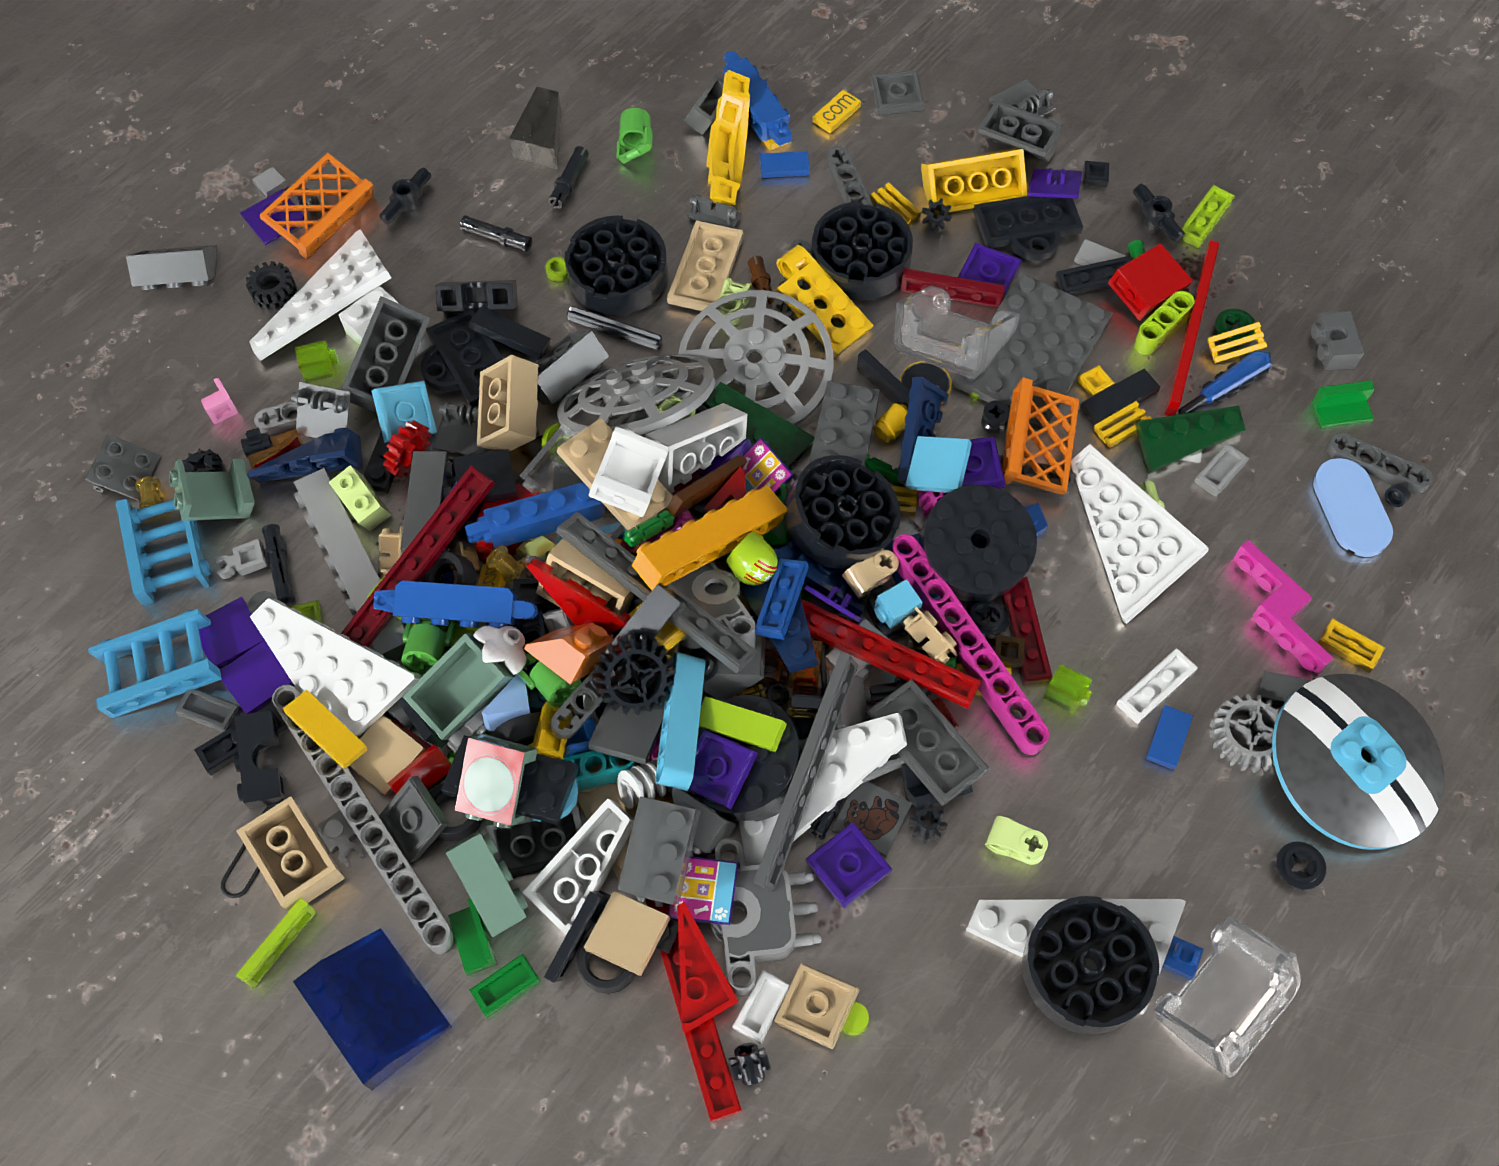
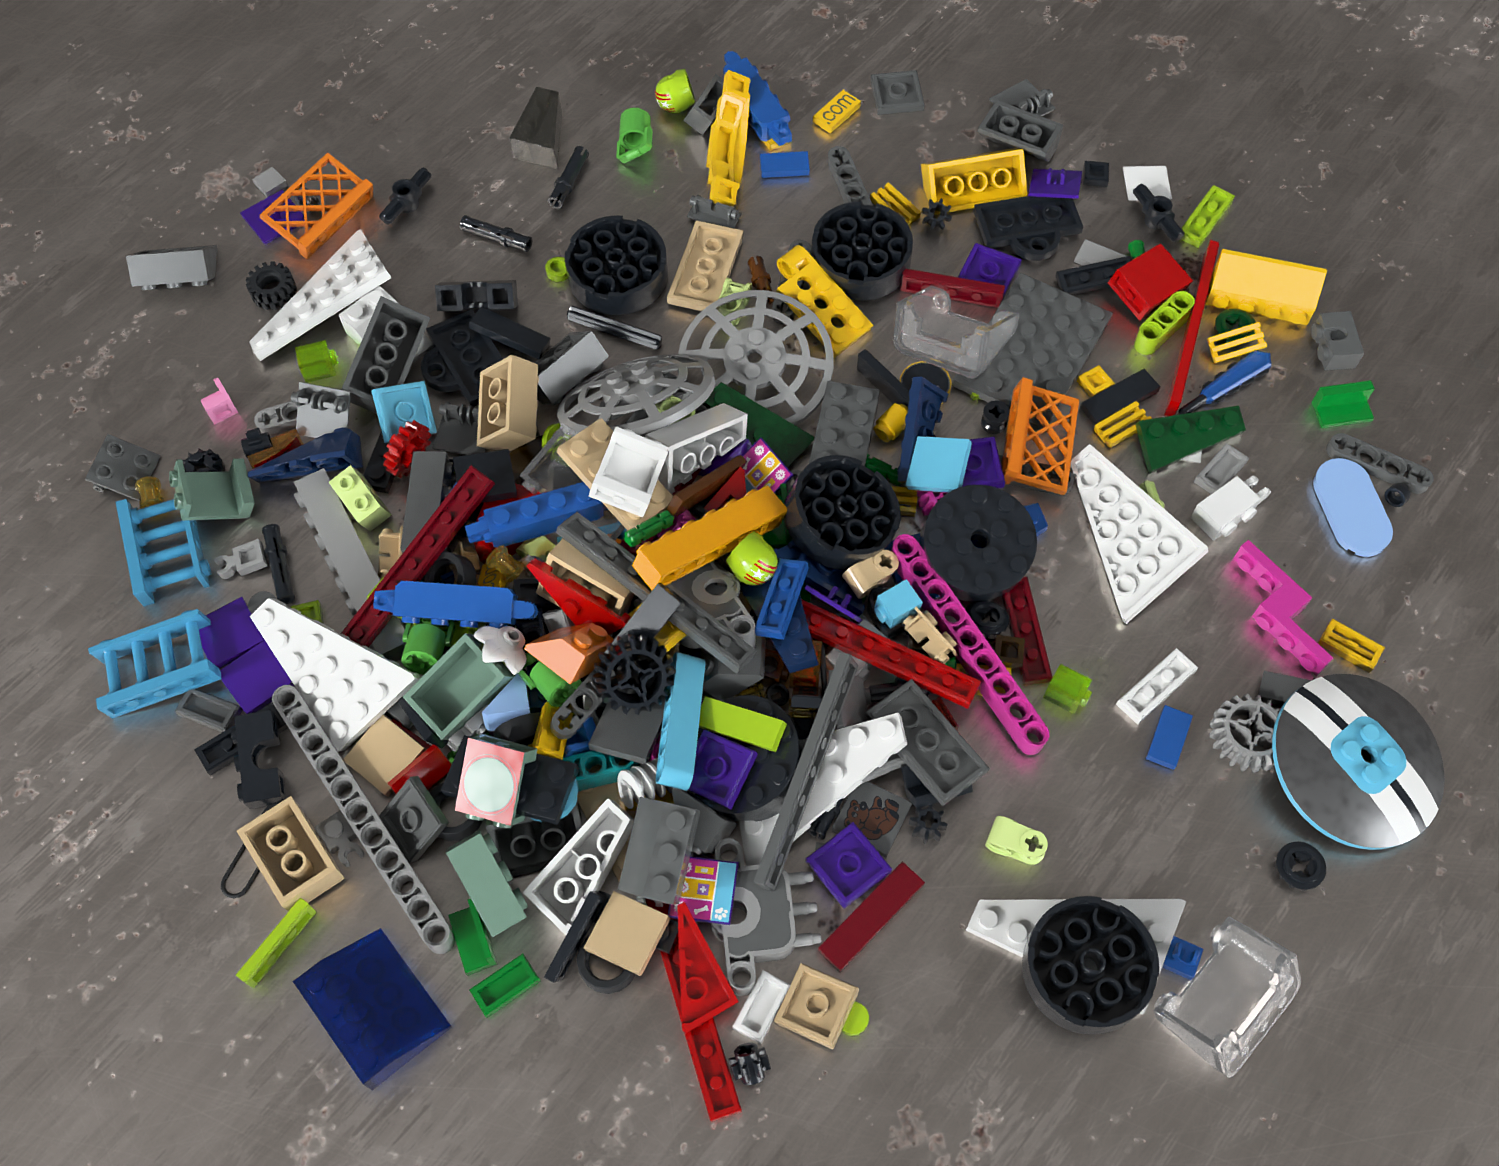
yellow tile [283,690,367,769] -> none
none -> lime helmet [655,69,696,114]
none -> dark red tile [817,861,925,973]
none -> white sticker [1123,166,1172,200]
none -> white hinge [1191,475,1271,541]
none -> yellow slope [1205,249,1327,325]

